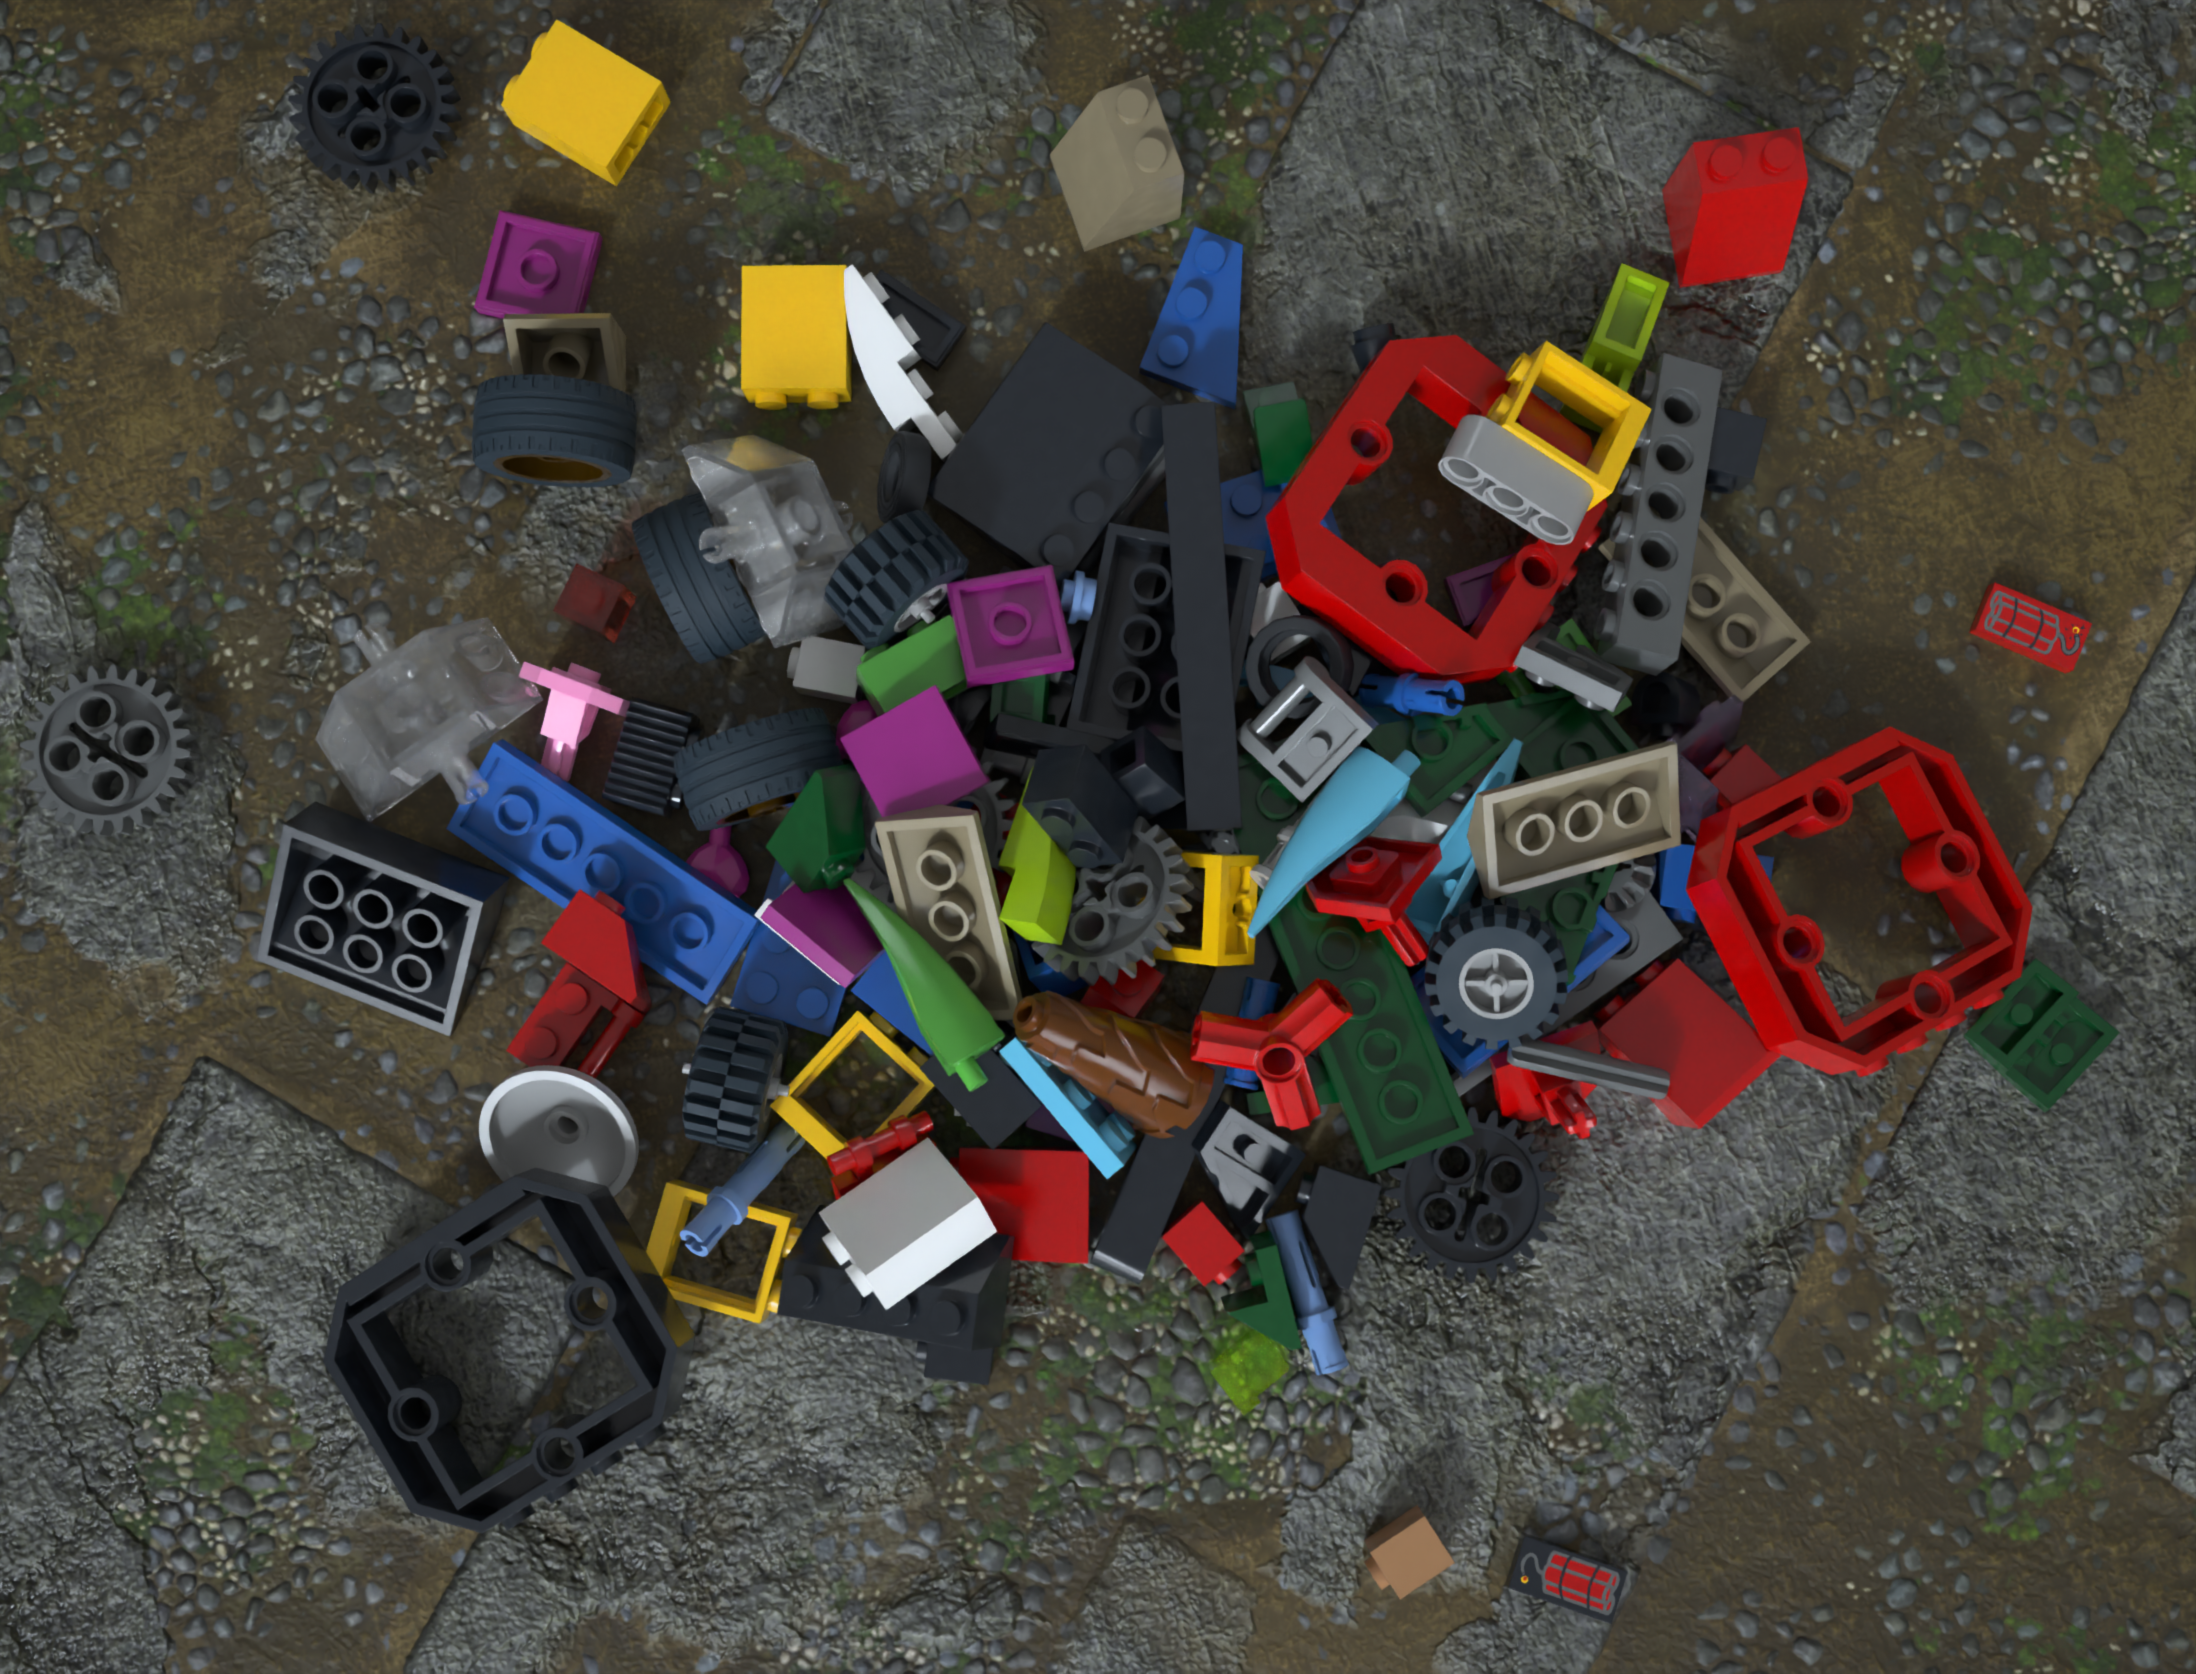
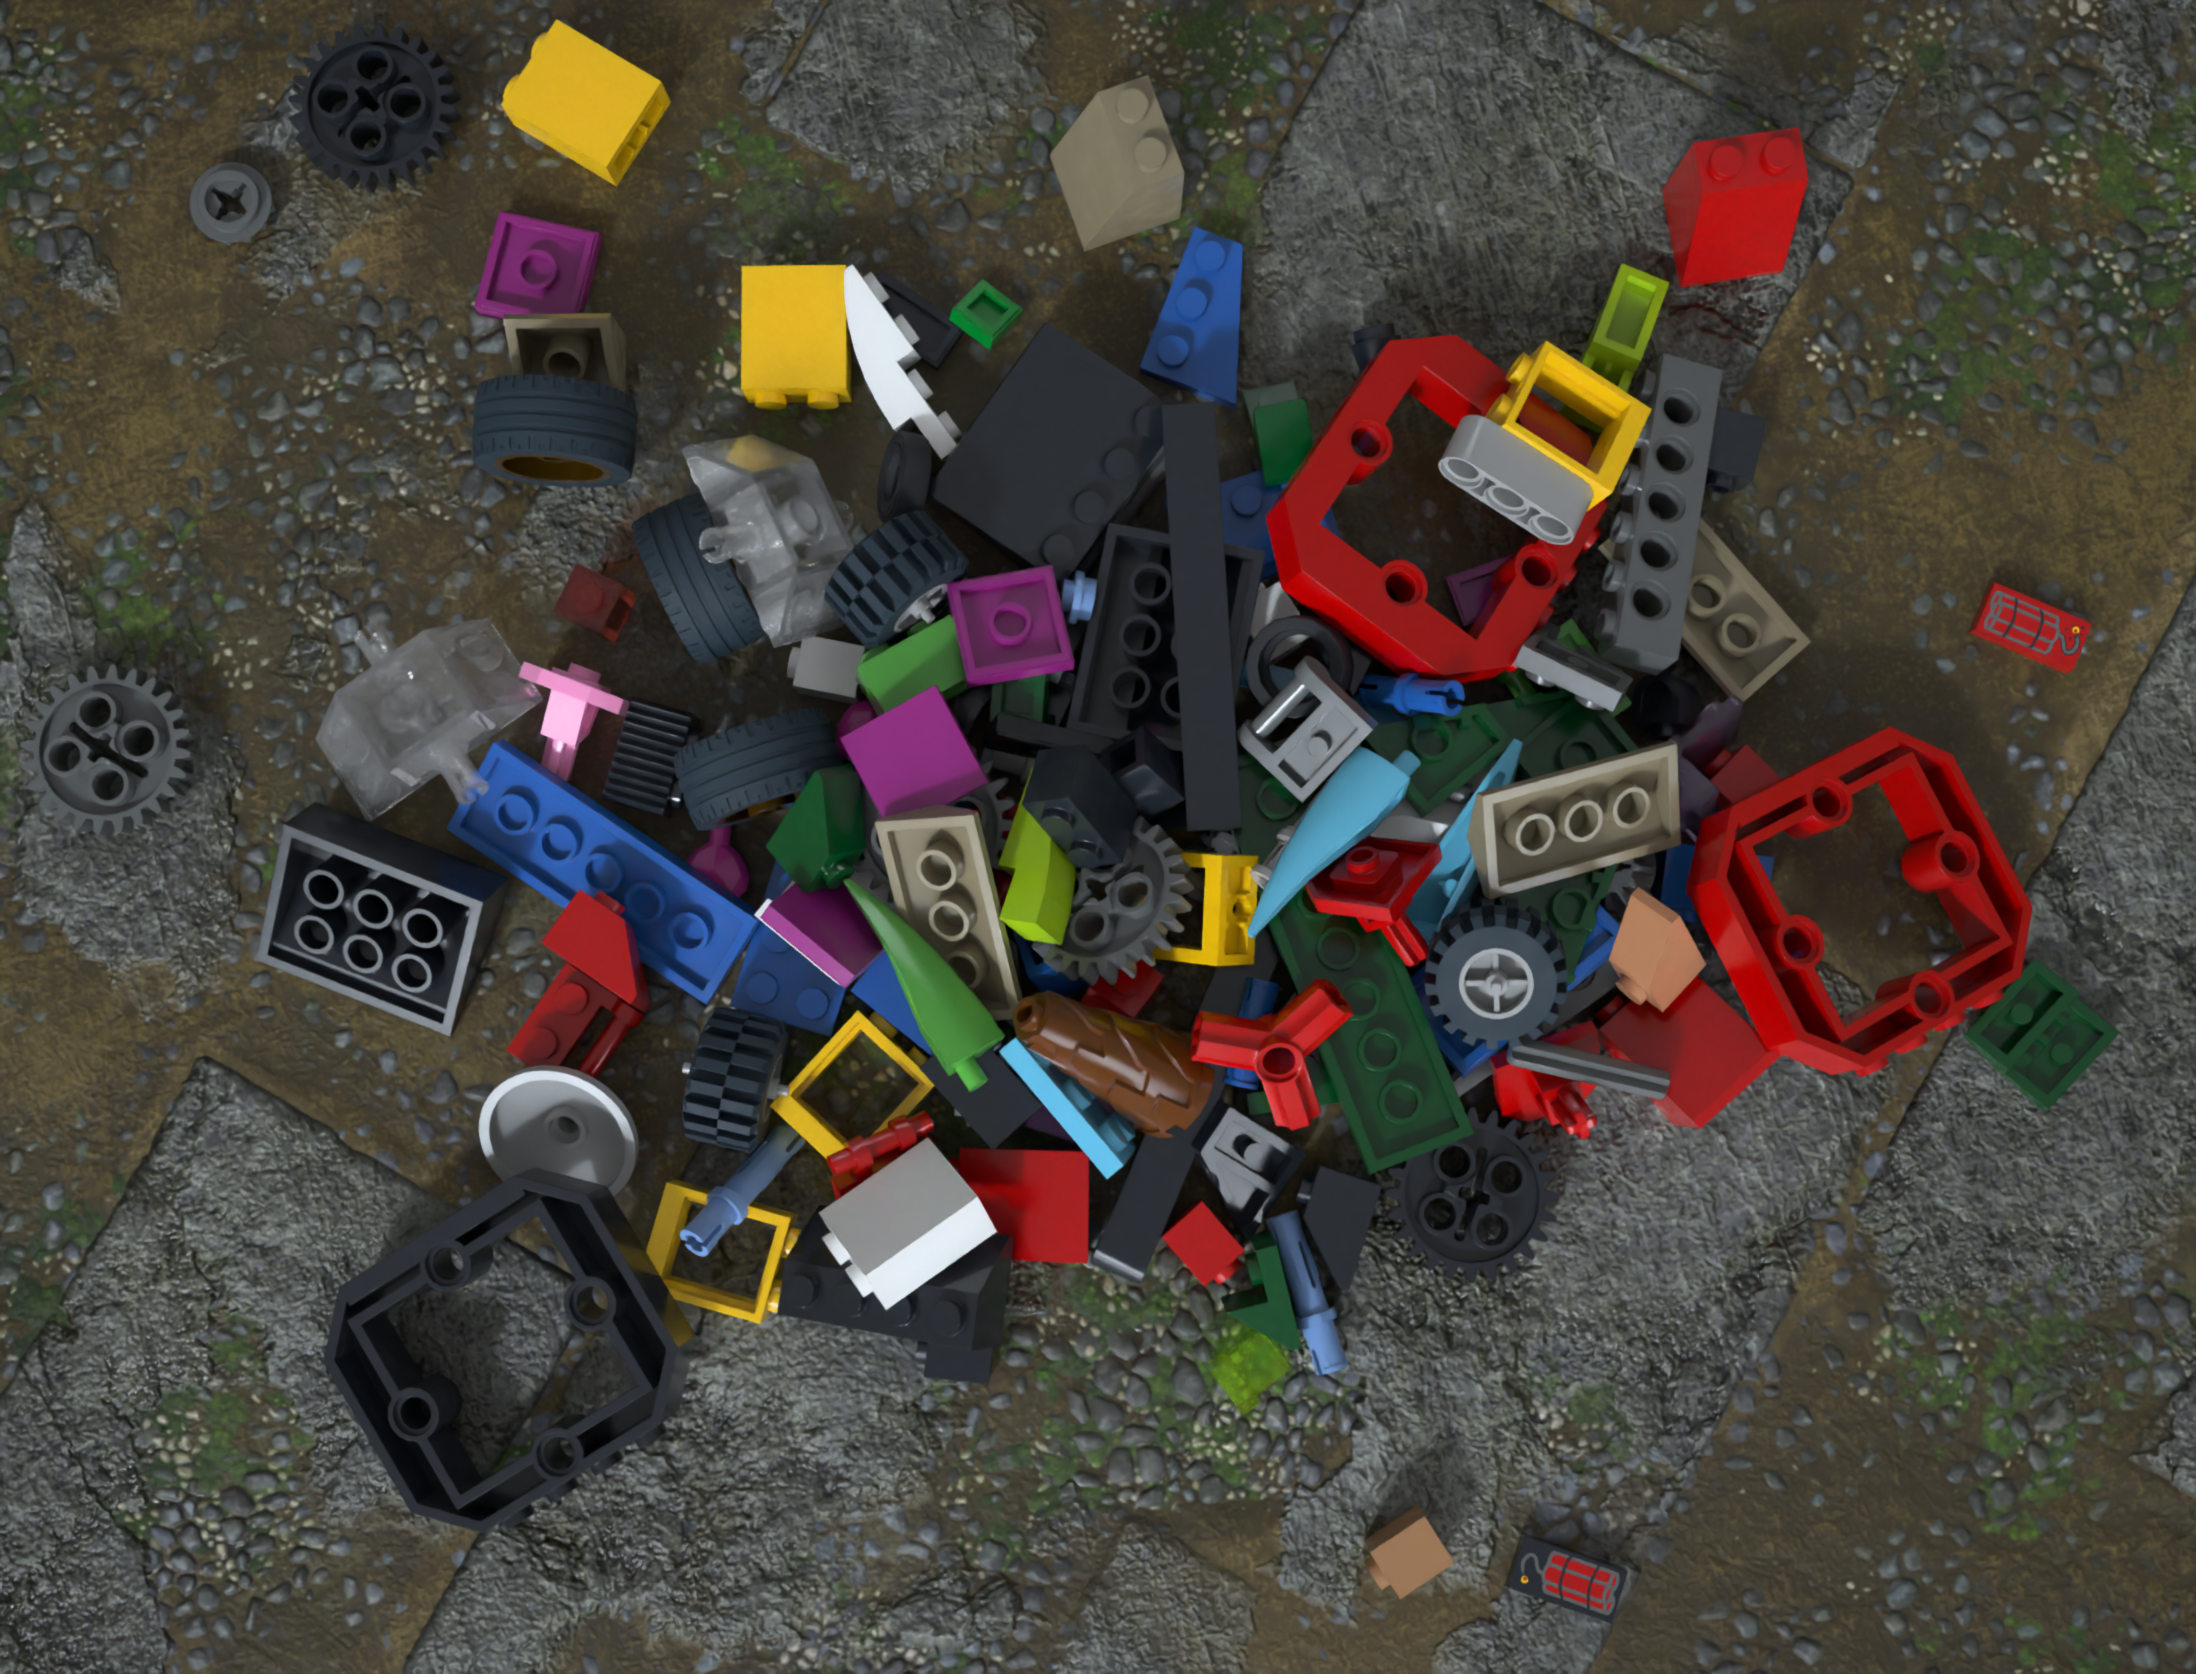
none -> dark grey gear [190,162,276,246]
none -> green tile [949,279,1023,350]
none -> nougat slope [1609,887,1707,1012]

